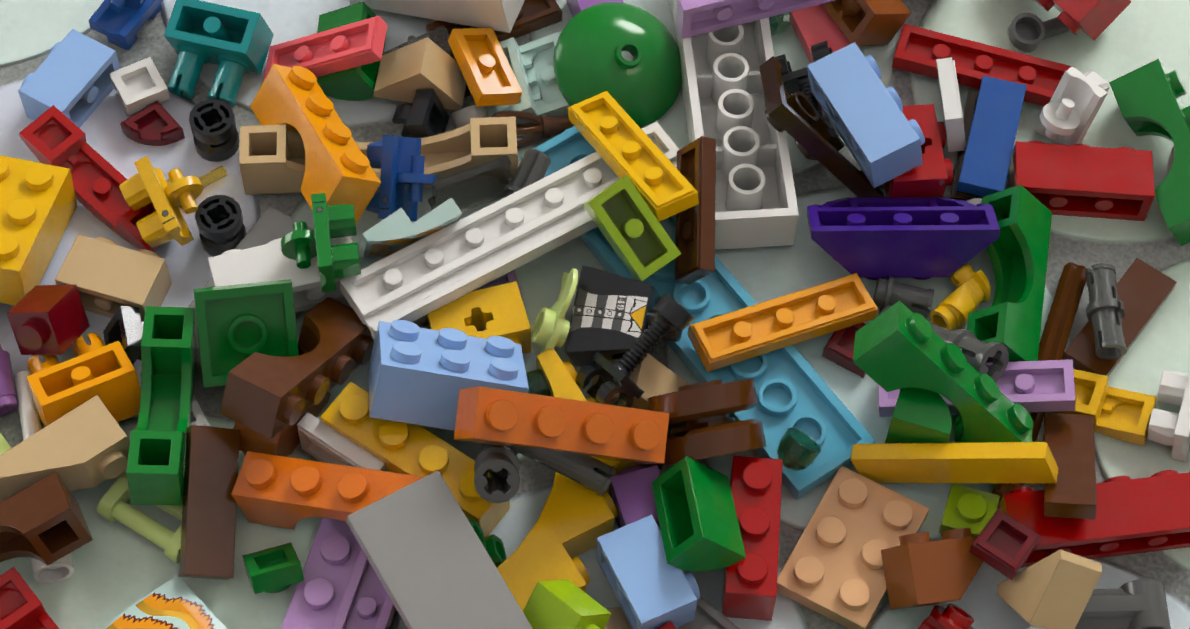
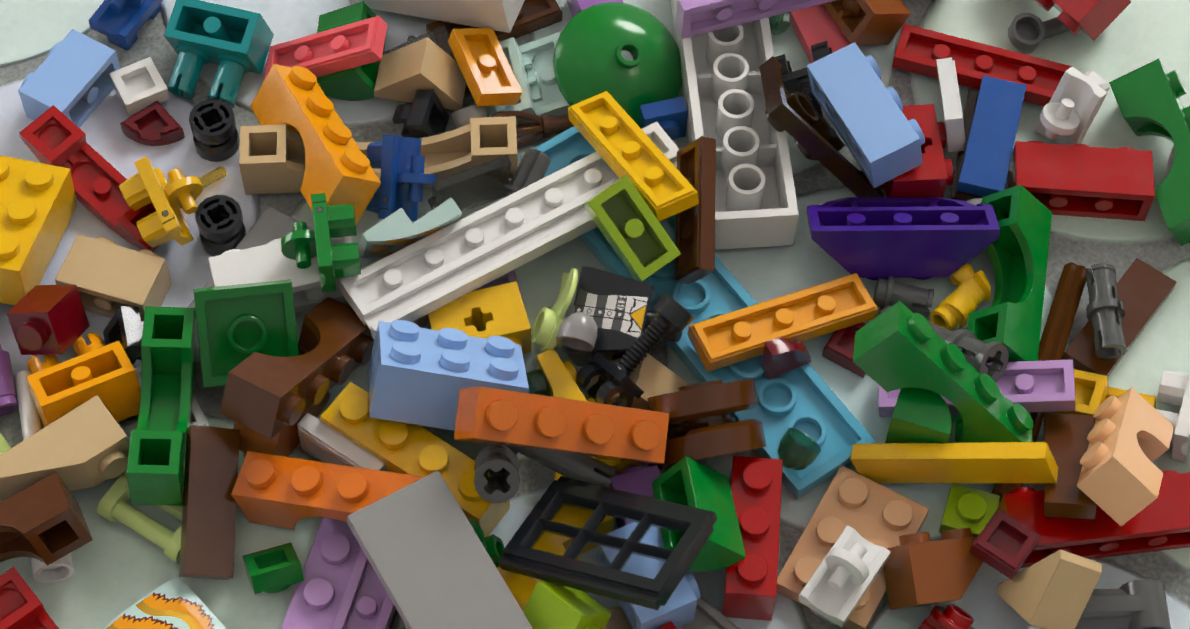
none -> black piece [498,476,717,610]
none -> light grey hinge [556,312,598,351]
none -> blue plate [639,97,688,141]
none -> tile [761,337,811,380]
none -> white hips [798,525,891,628]
none -> light nougat arch [1077,387,1174,526]

